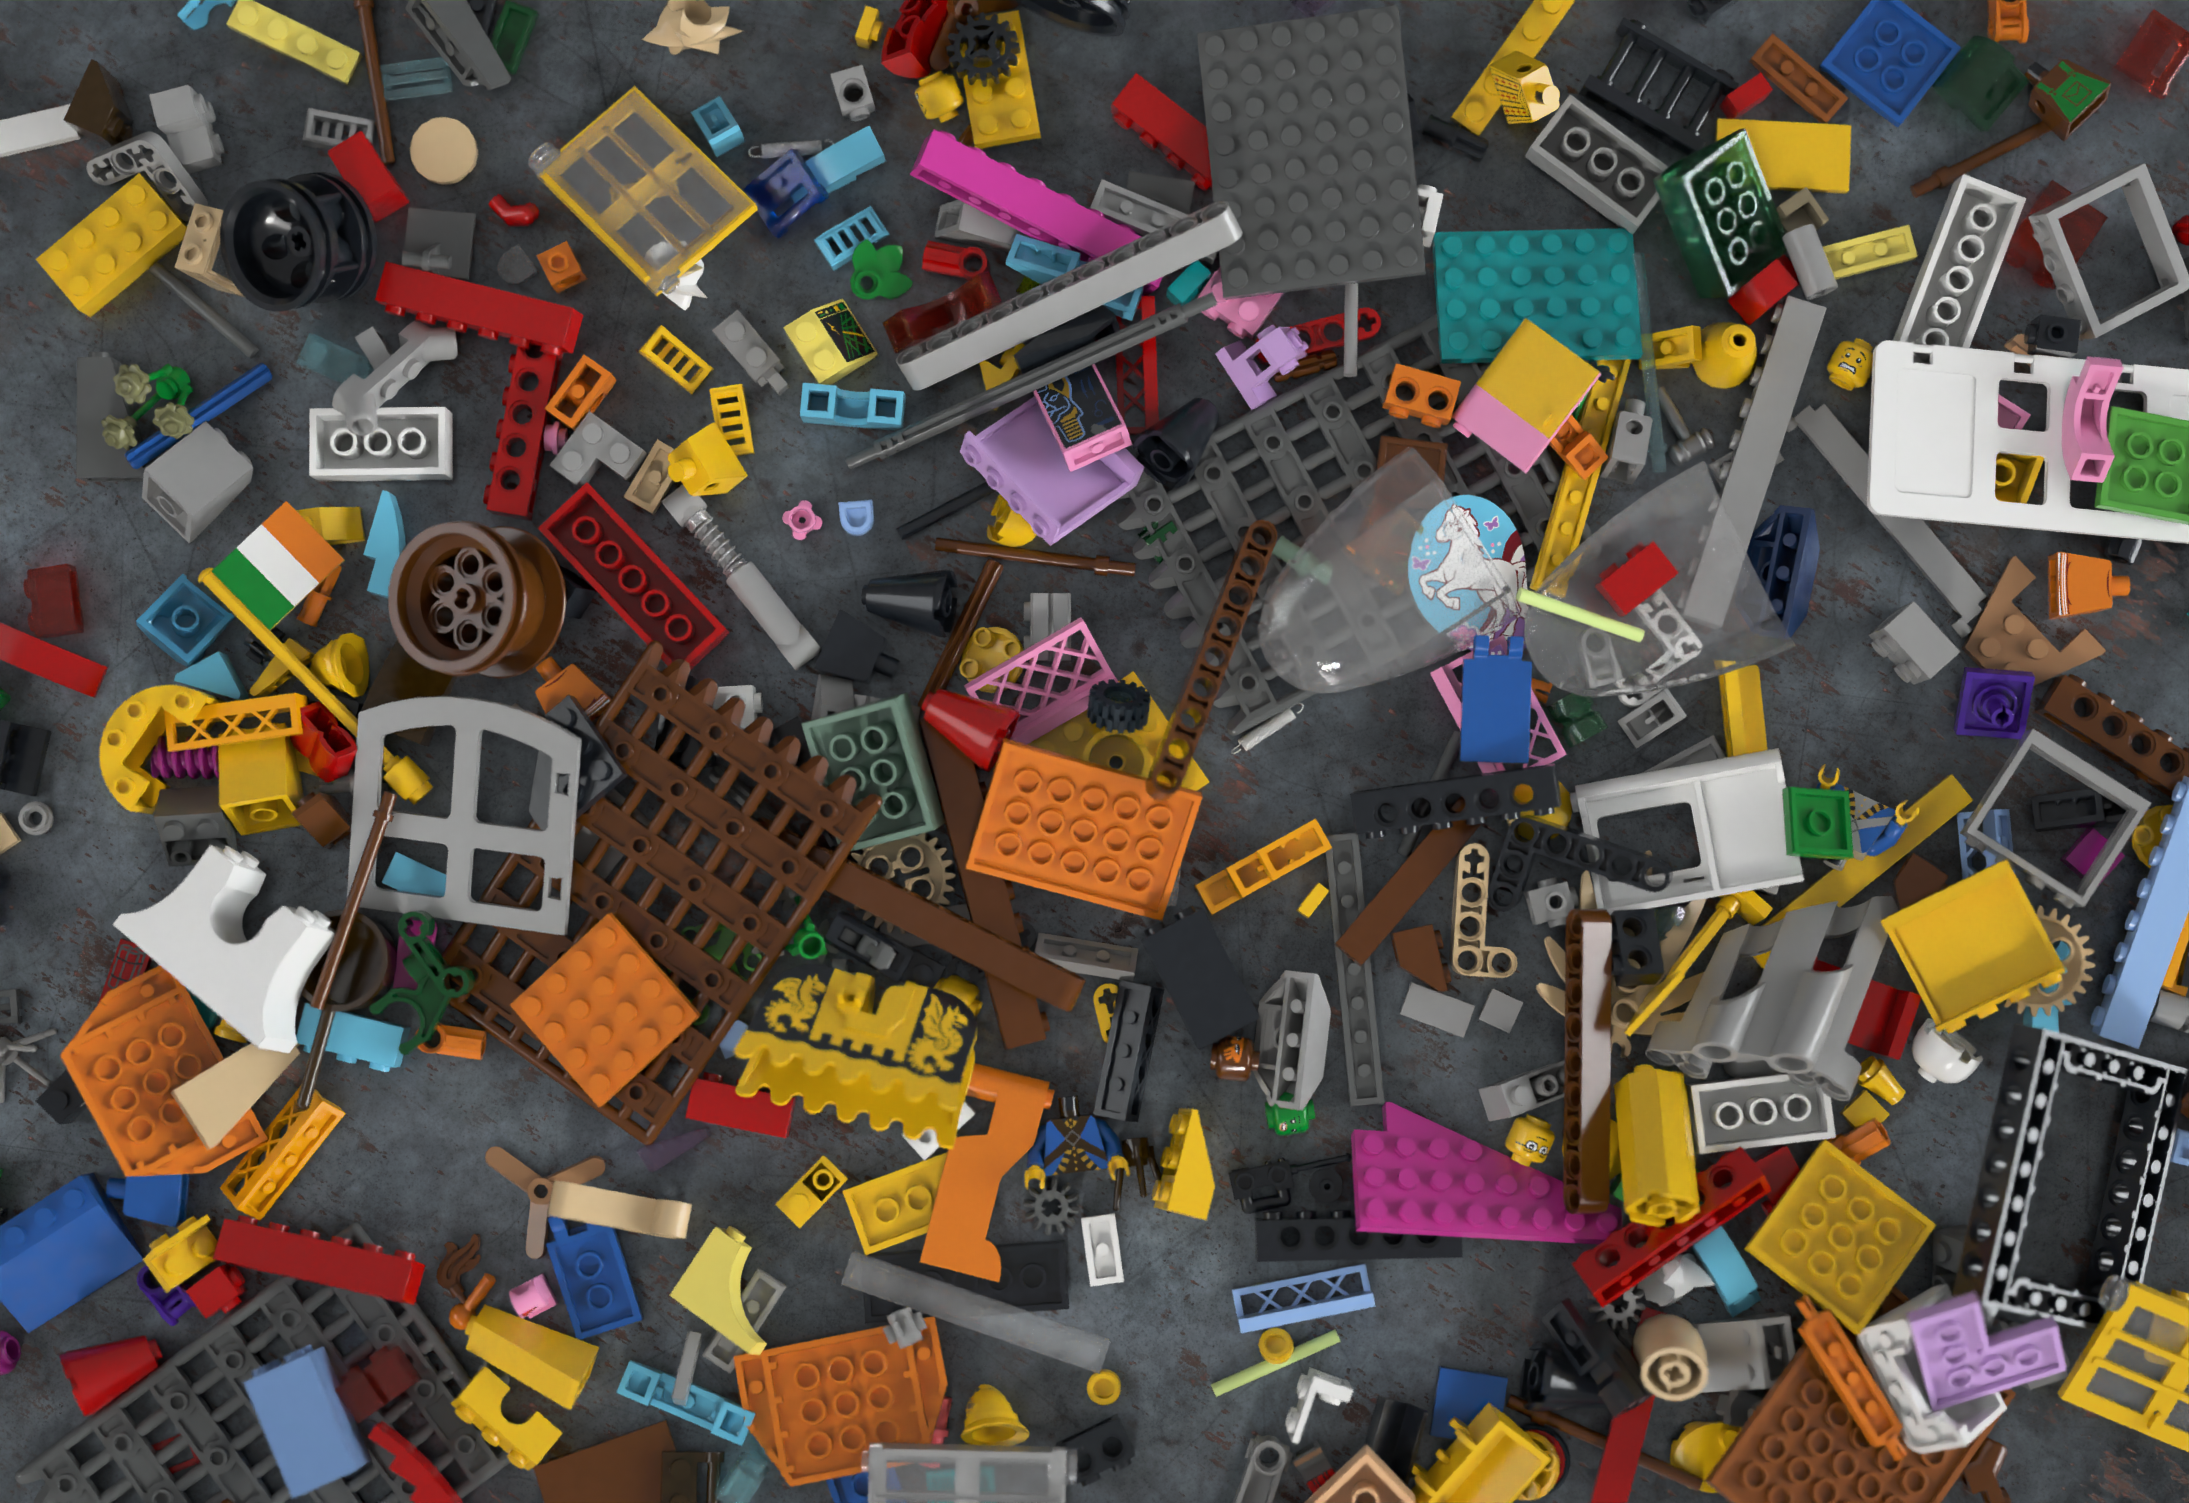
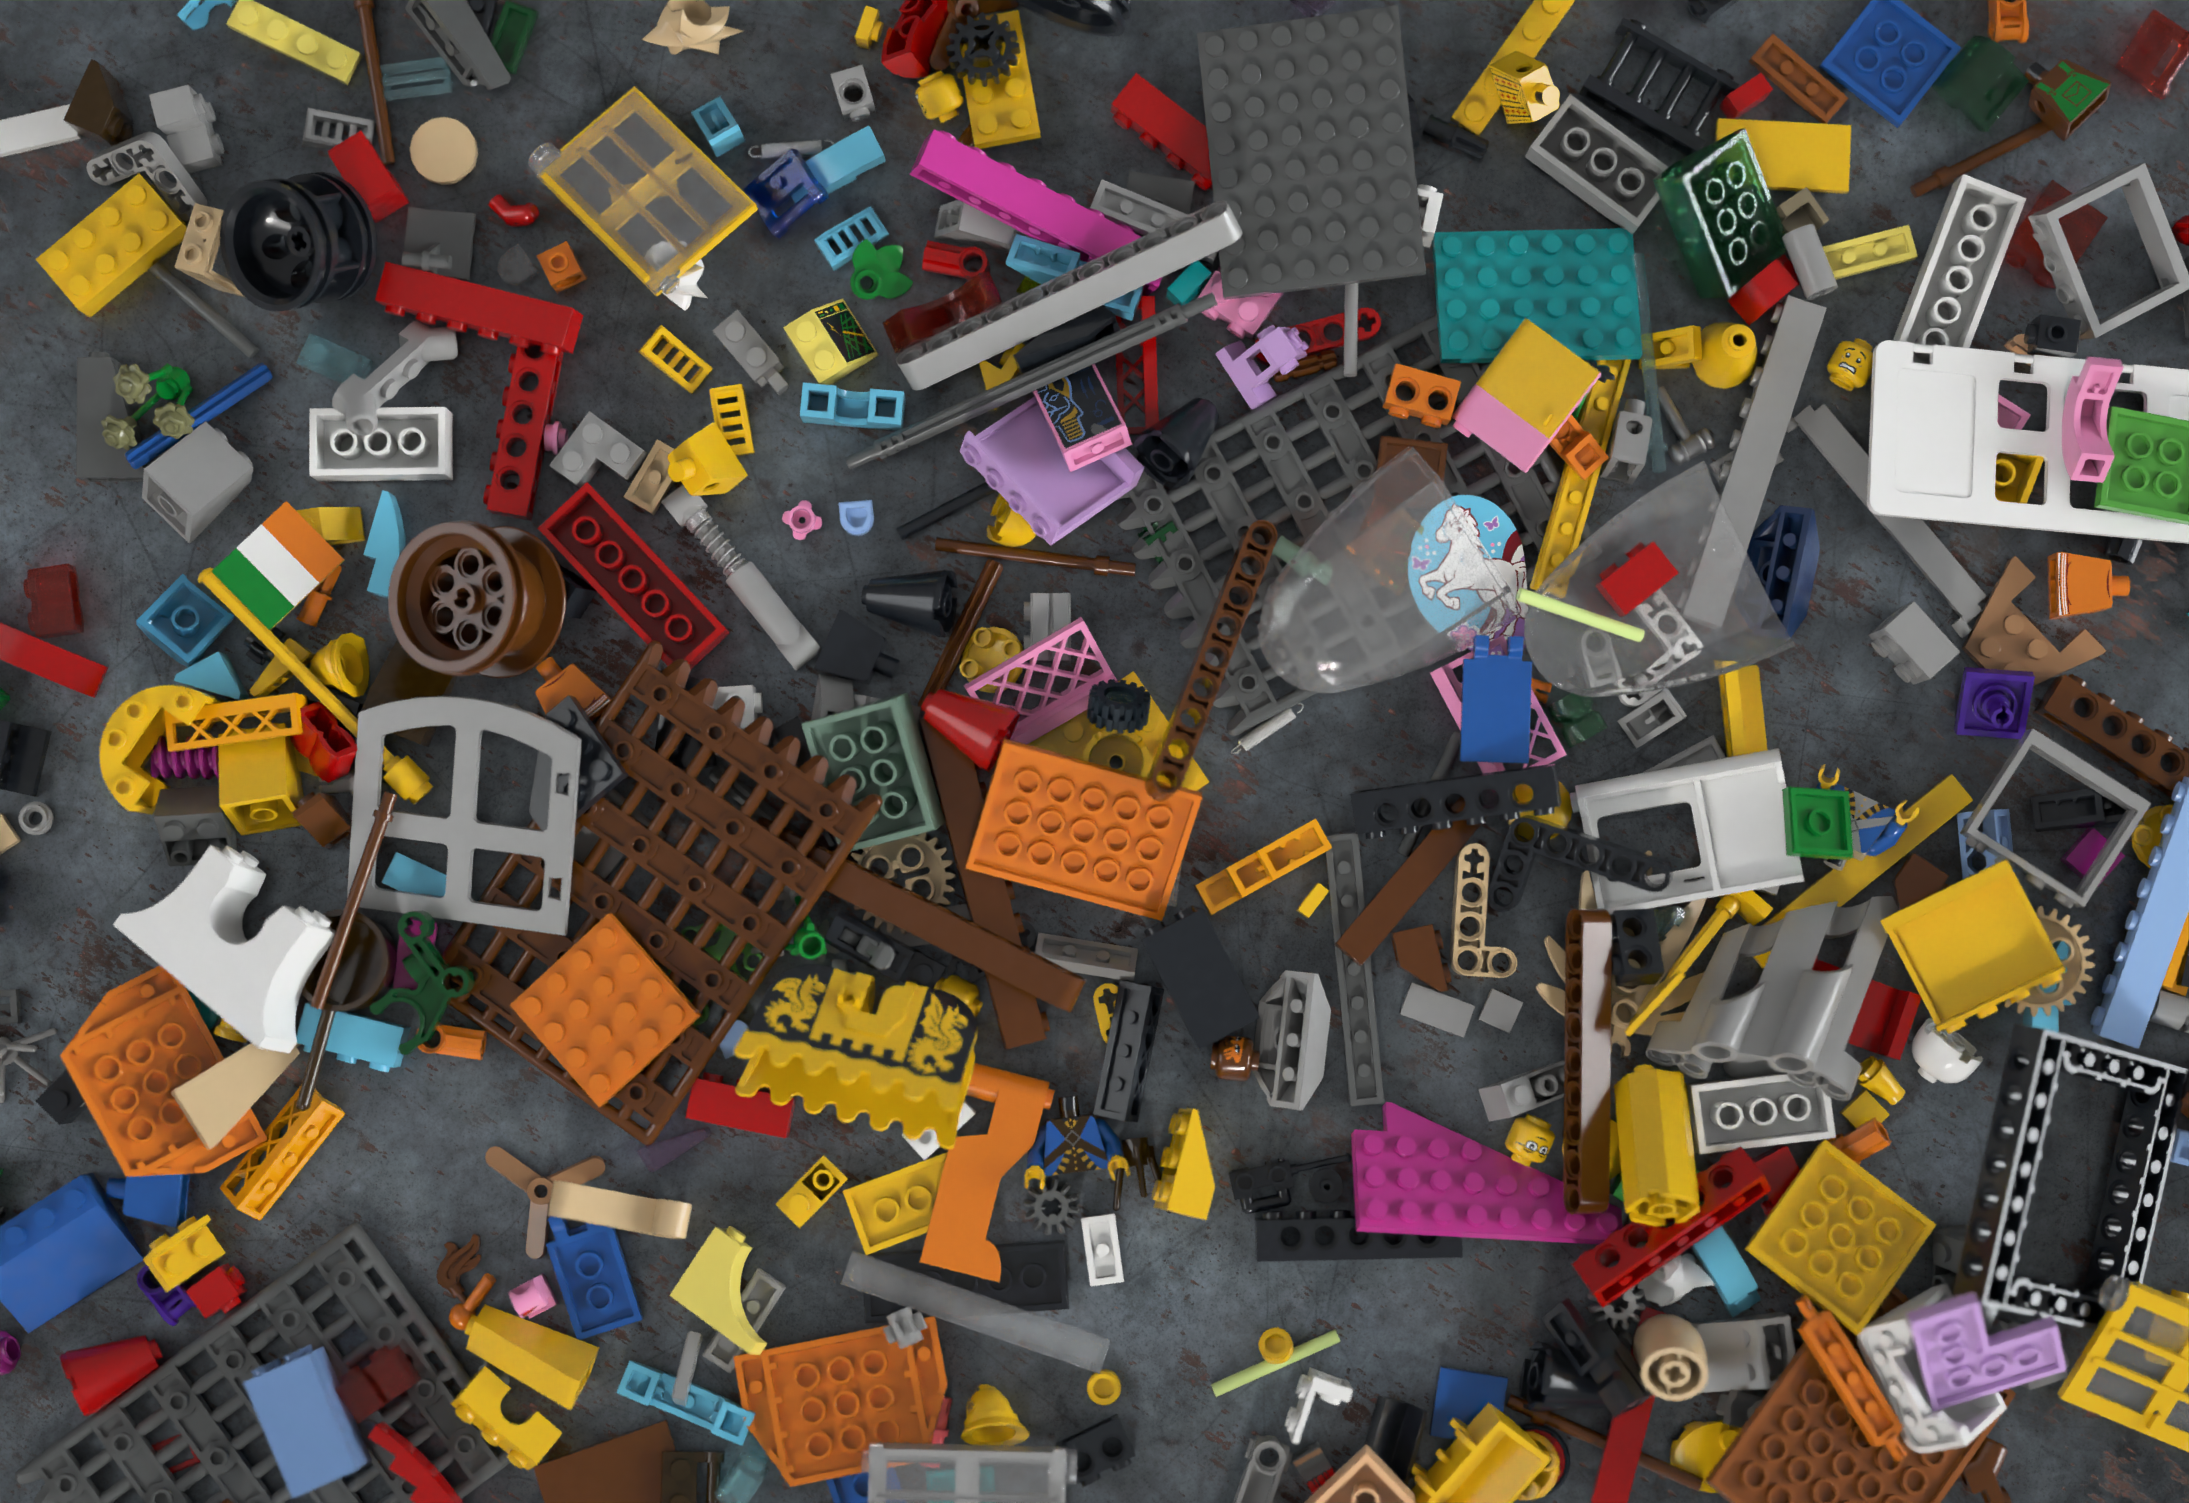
tile [98,939,153,1003] -> none
red brick [213,1215,425,1305] -> none
light grey piece [355,326,393,370] -> none
orange brick [545,354,617,431] -> none
light blue fence [1232,1263,1375,1333] -> none
green head [1265,1092,1315,1136] -> none
light grey brick [1524,877,1579,928] -> none

